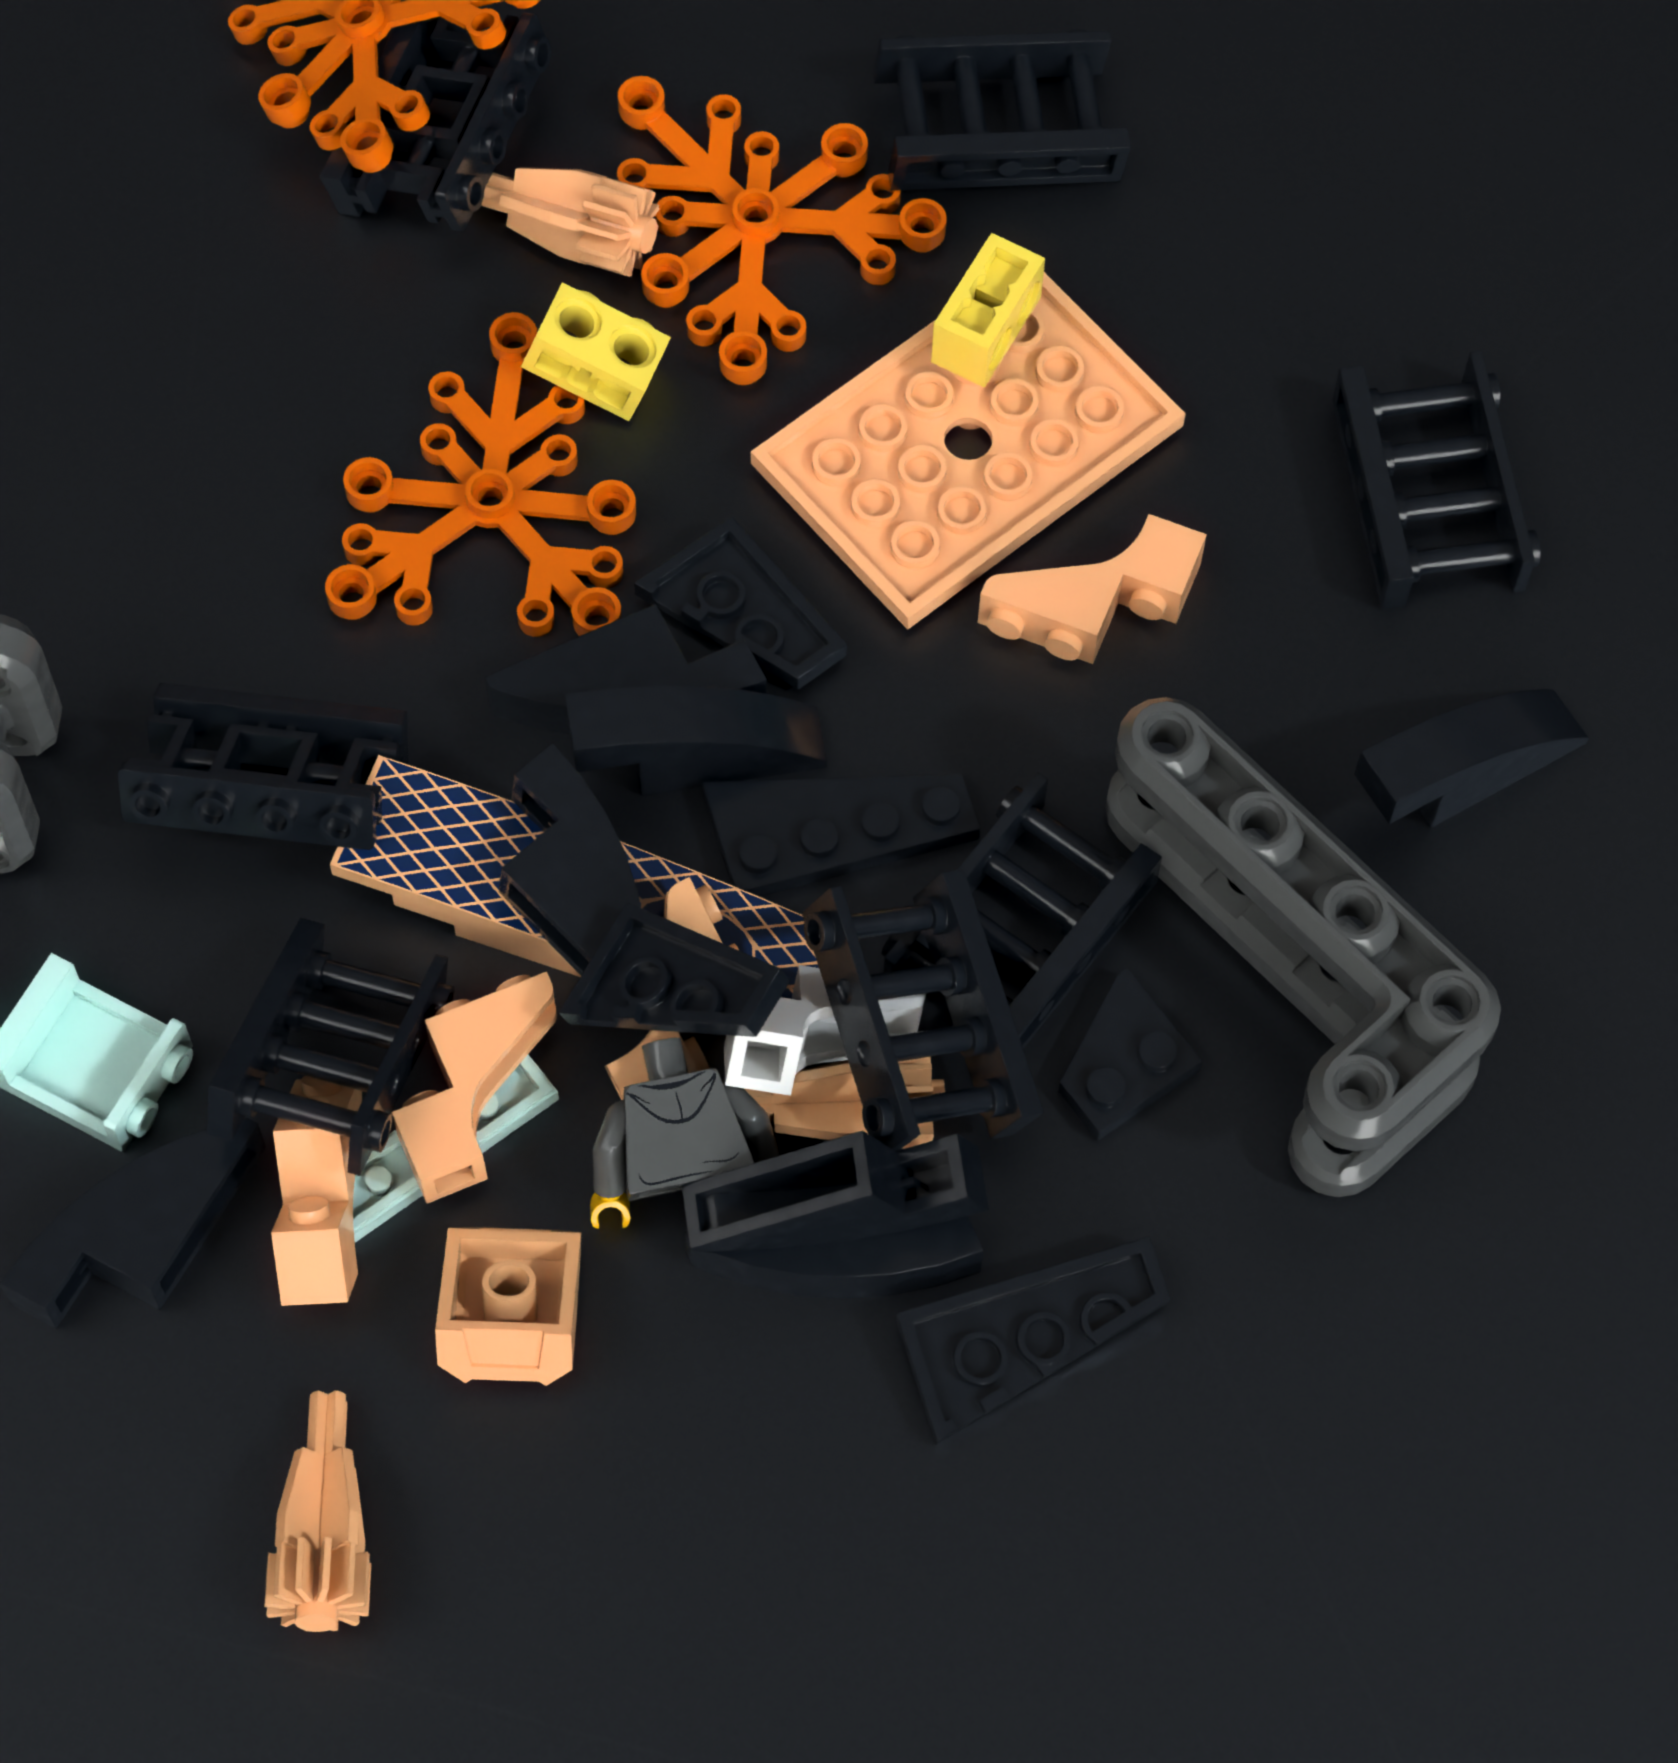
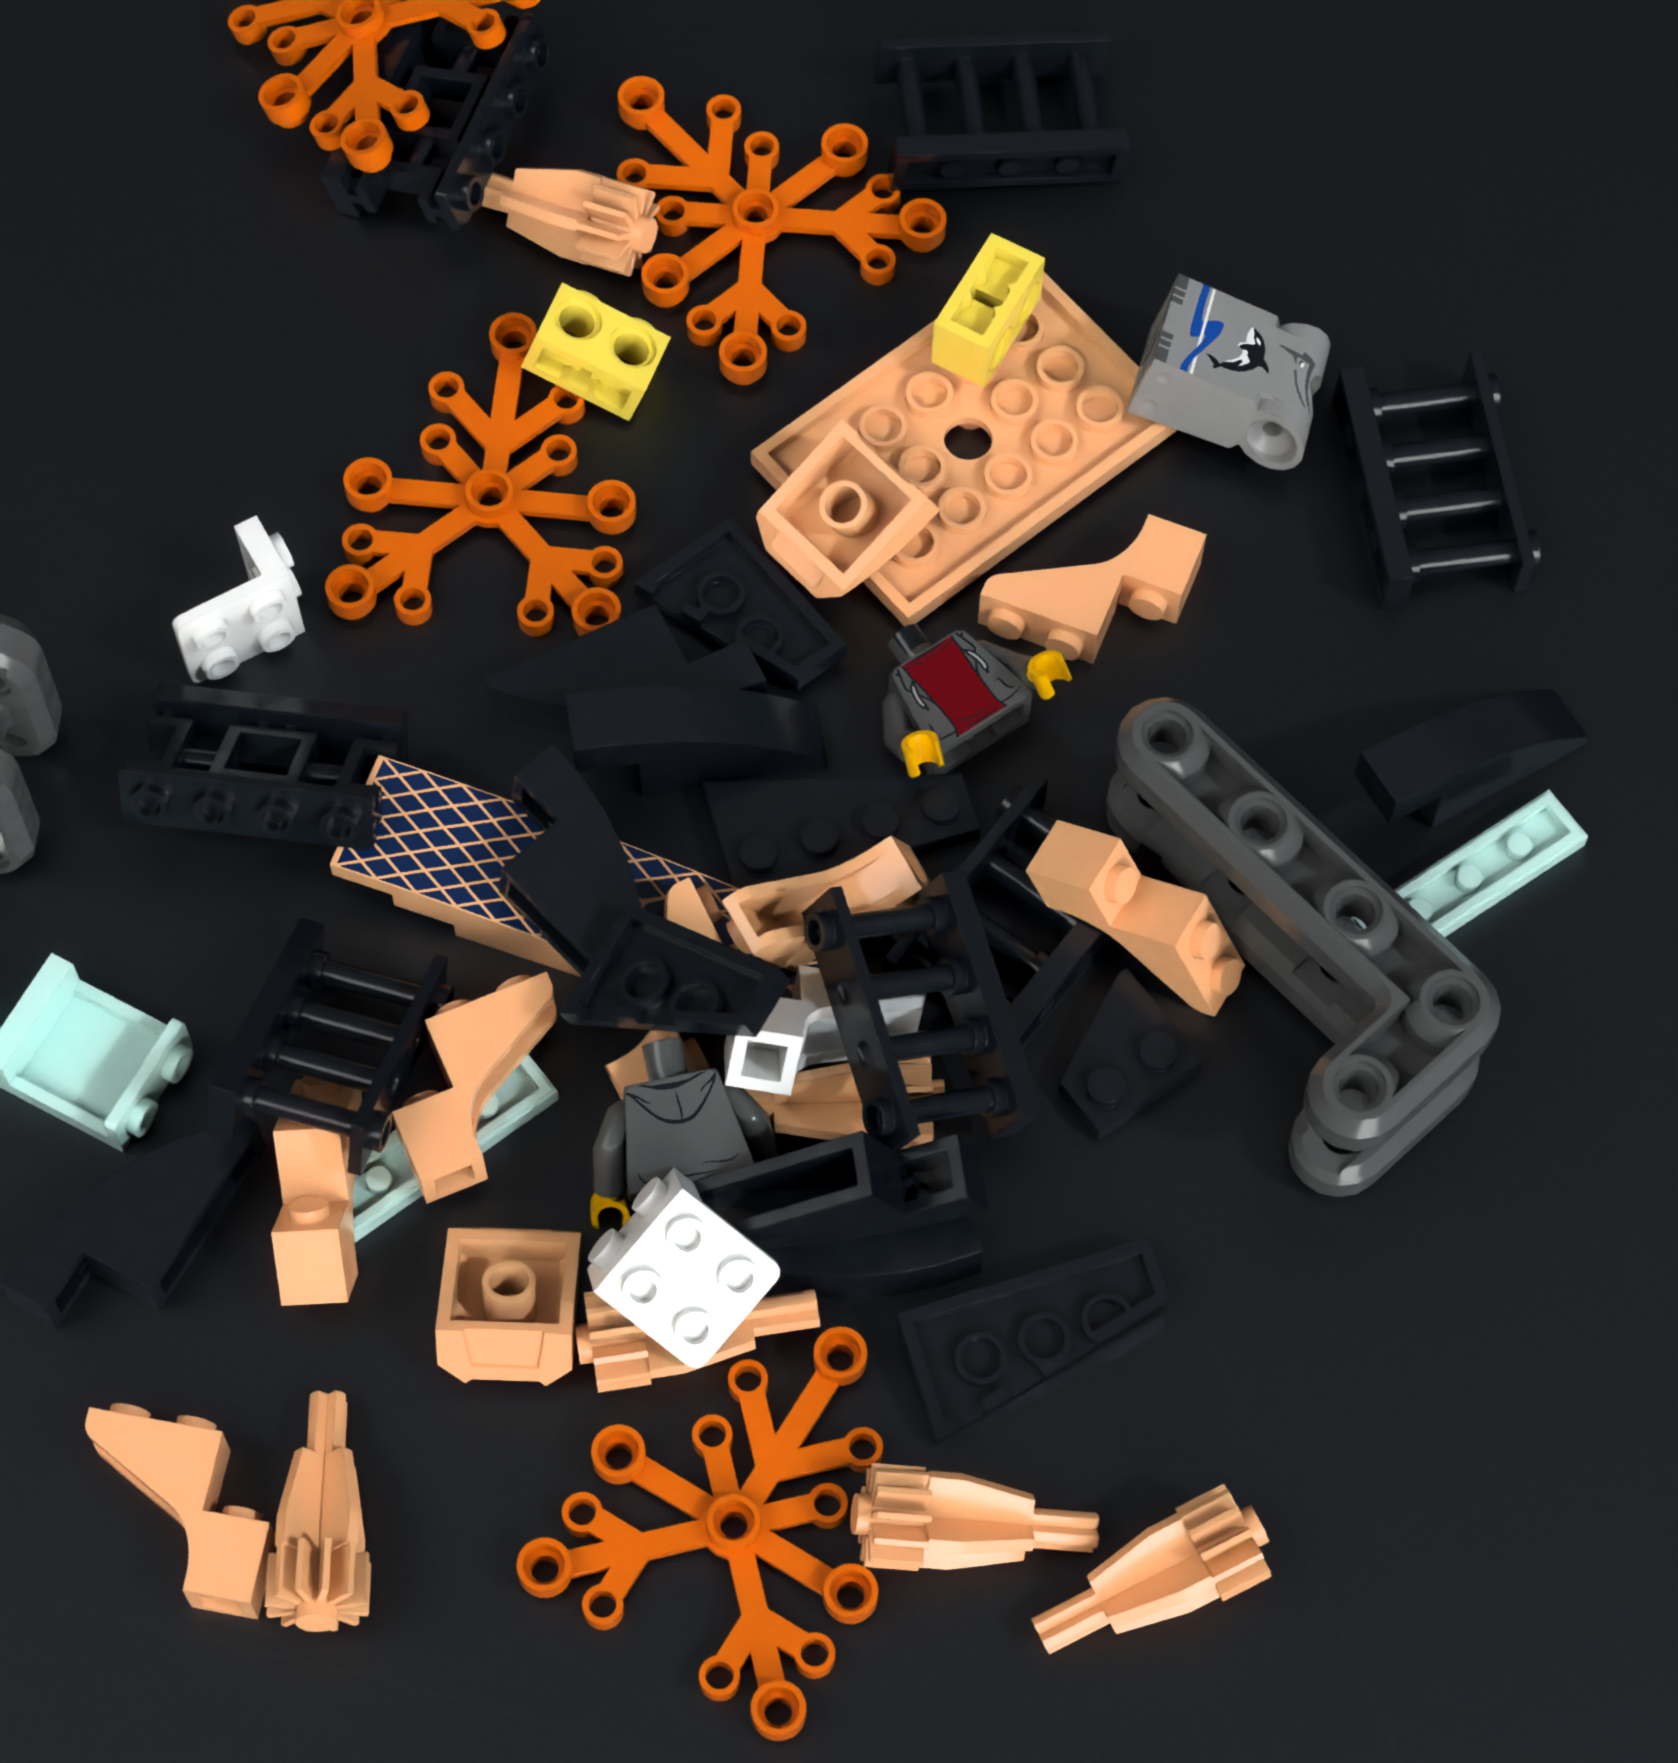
none -> light nougat arch [85,1403,276,1620]
none -> white bracket [172,515,305,683]
none -> orange plant [516,1326,883,1741]
none -> light nougat piece [575,1289,820,1393]
none -> white bracket [587,1167,780,1368]
none -> light nougat arch [722,835,931,972]
none -> light nougat slope [756,419,940,598]
none -> light nougat piece [850,1463,1099,1571]
none -> torso [882,624,1072,778]
none -> light nougat arch [1025,820,1245,1017]
none -> light nougat piece [1031,1483,1272,1654]
none -> light grey piece [1126,273,1331,470]
none -> light aqua tile [1350,789,1588,937]

